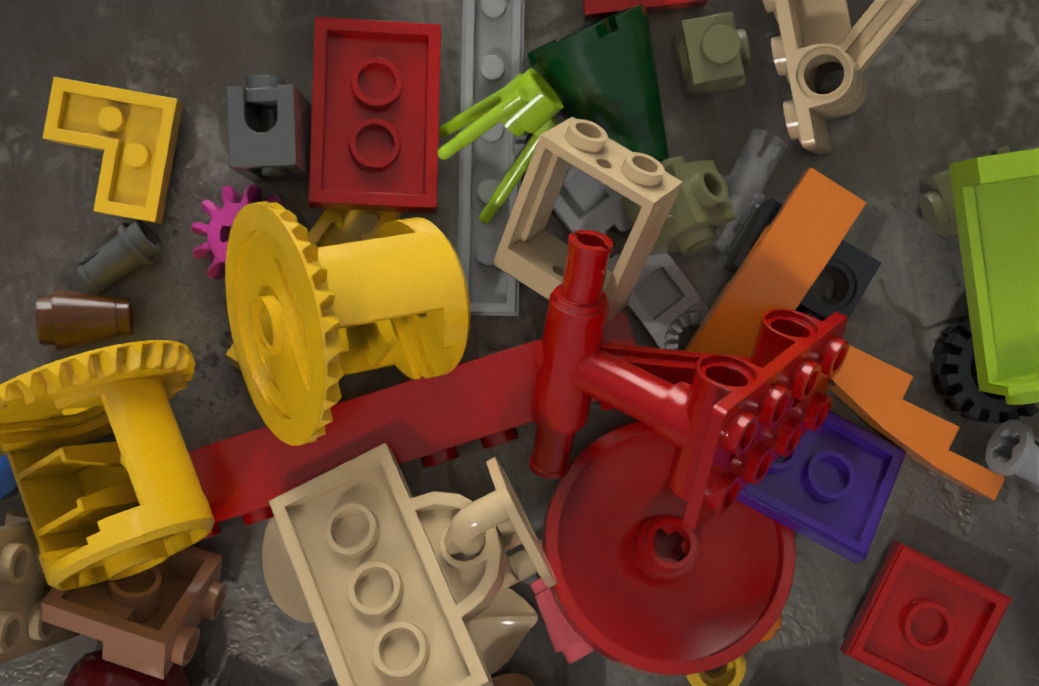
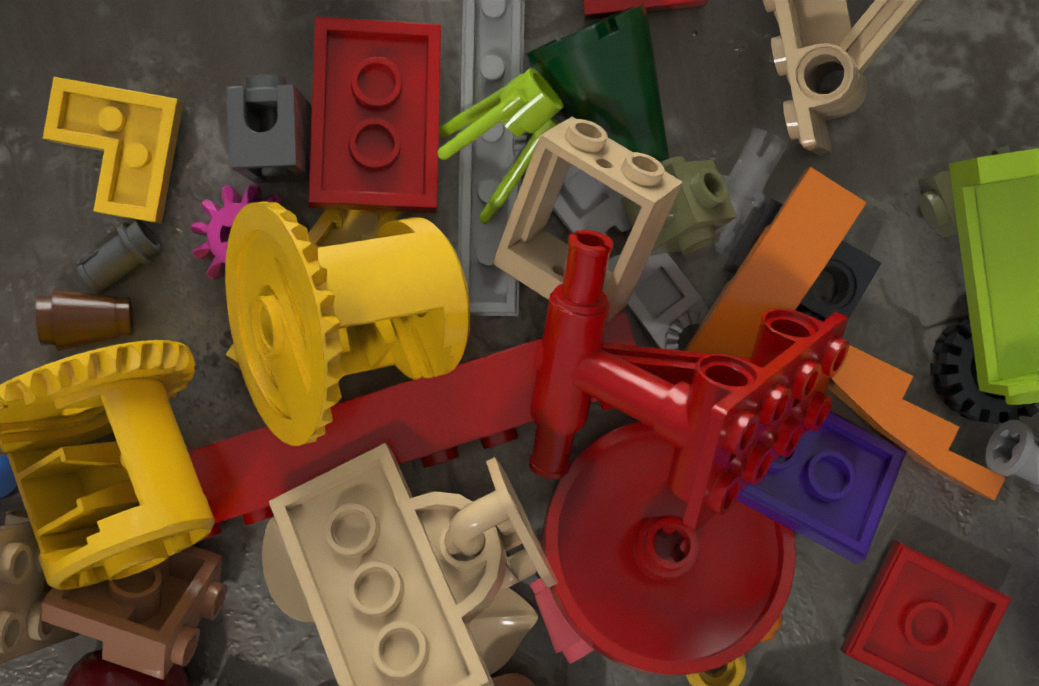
olive brick [673,11,750,98] -> none

